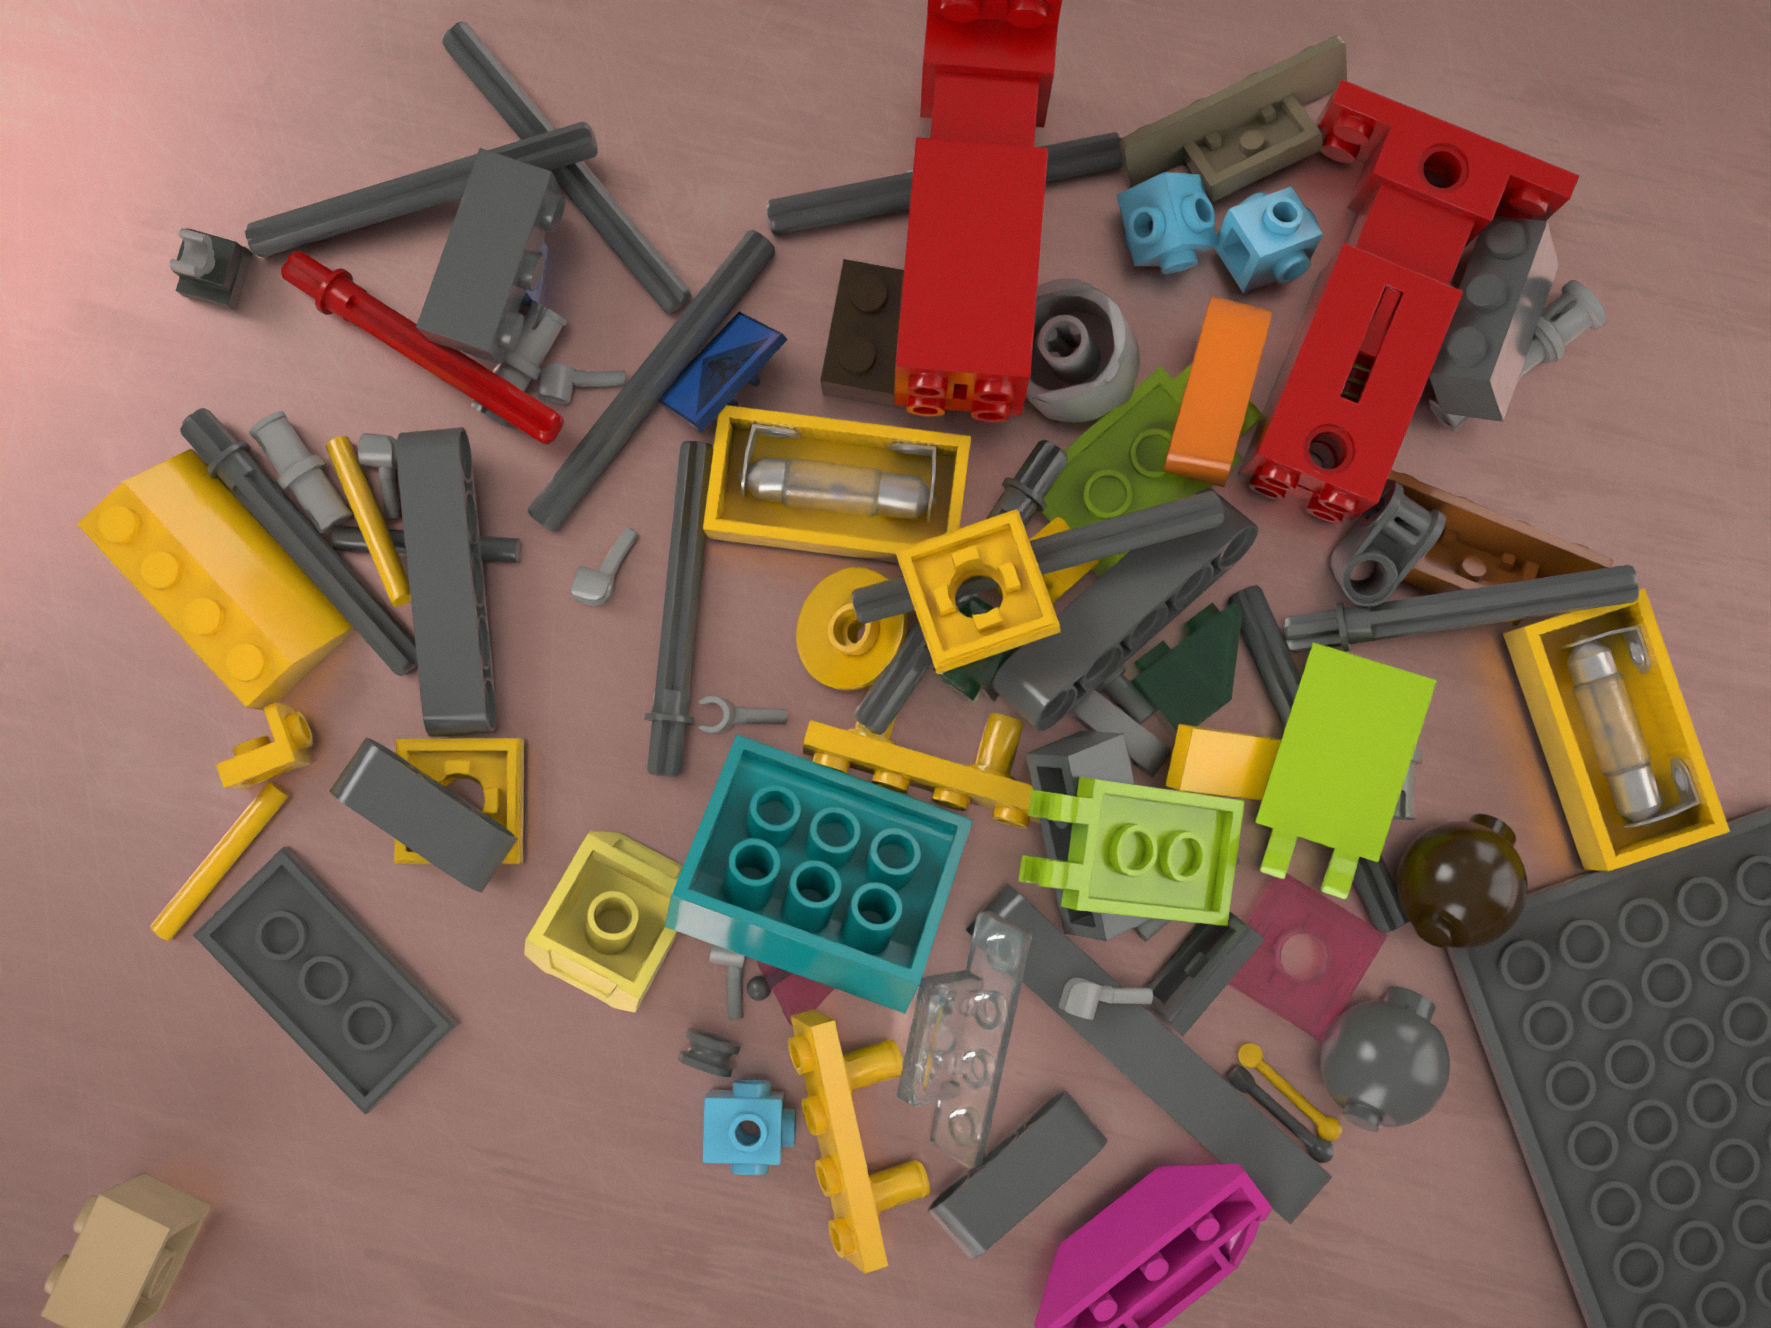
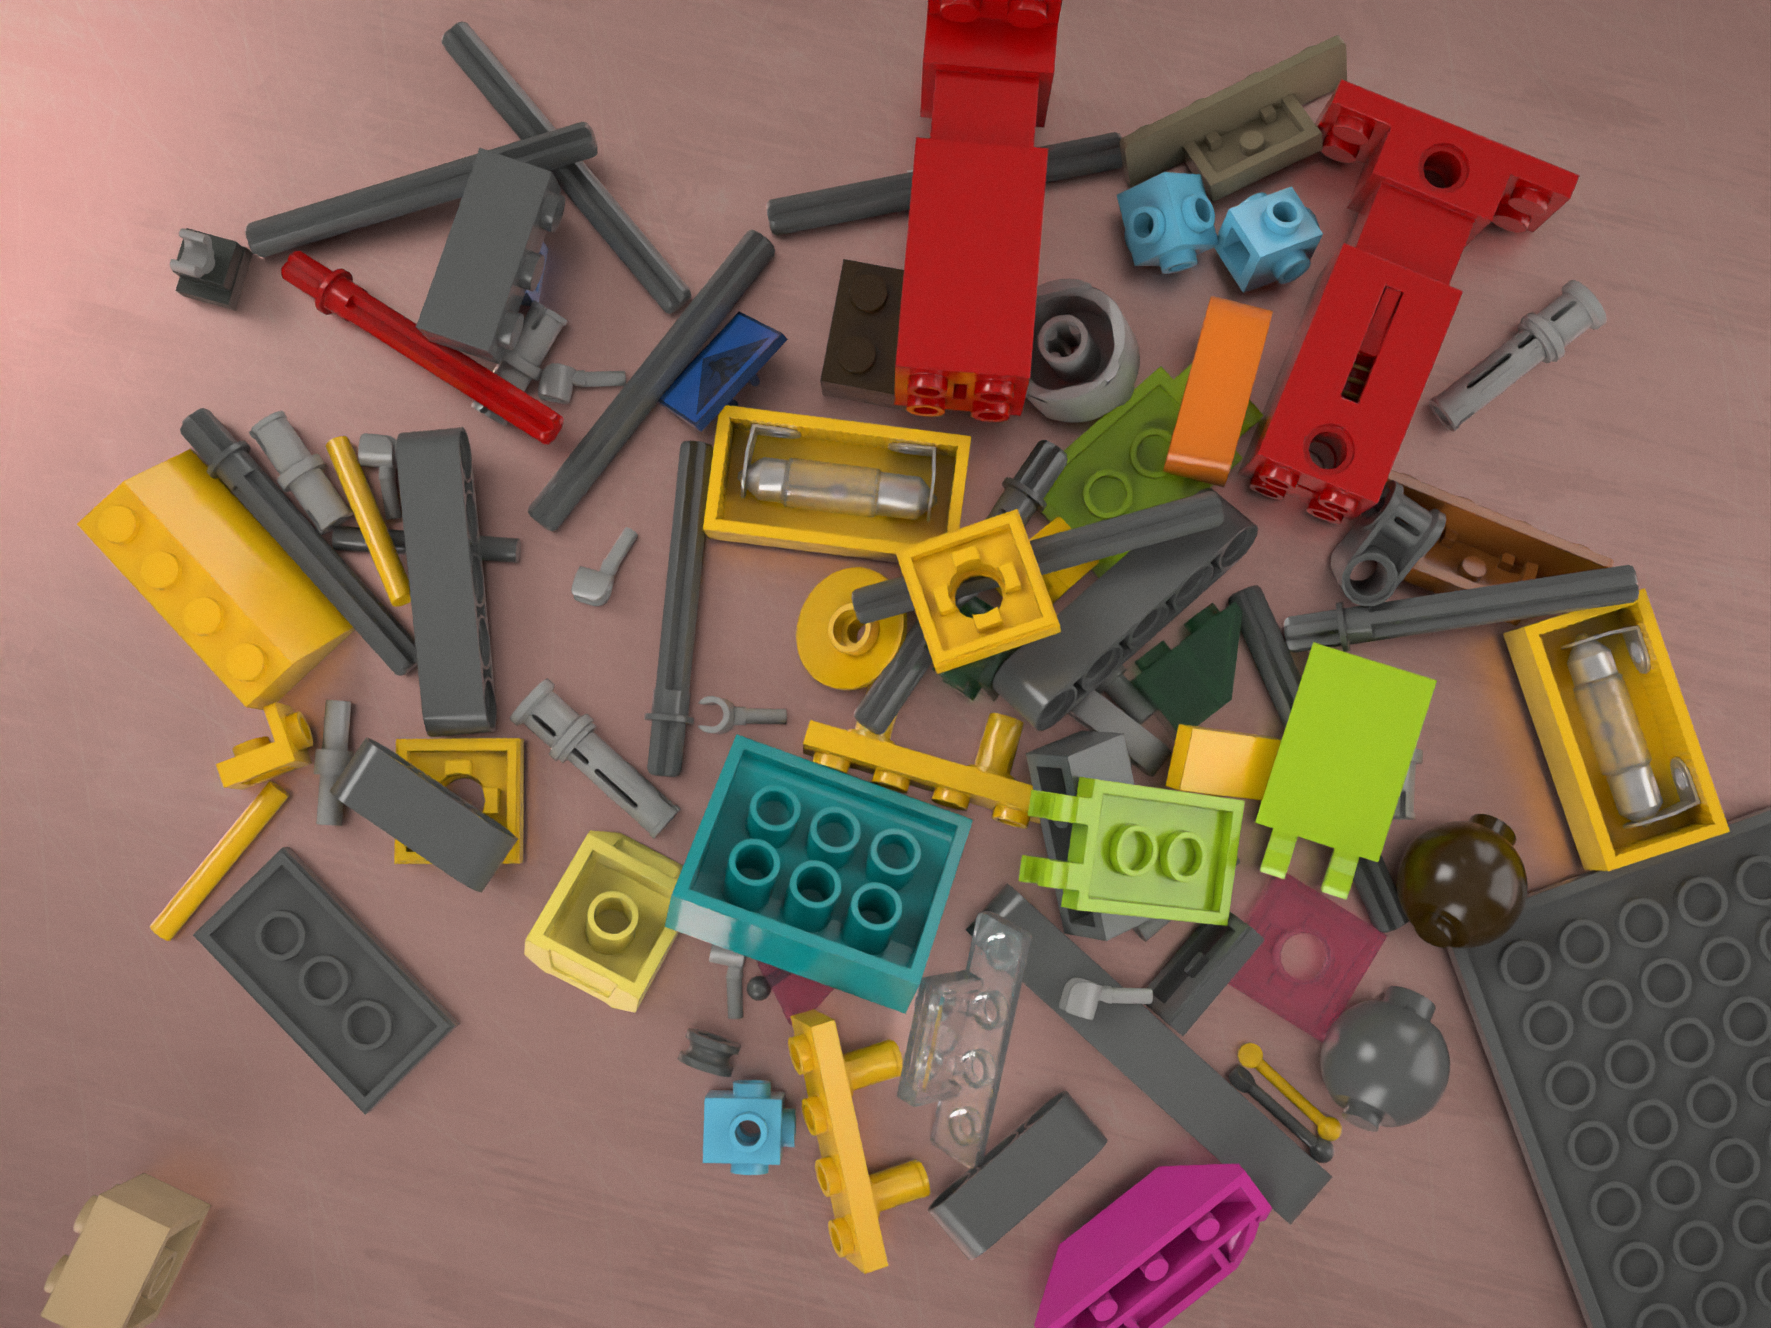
dark grey brick [1429,216,1559,422] -> none
none -> light grey bar [314,700,354,826]
none -> light grey pin [510,678,681,839]

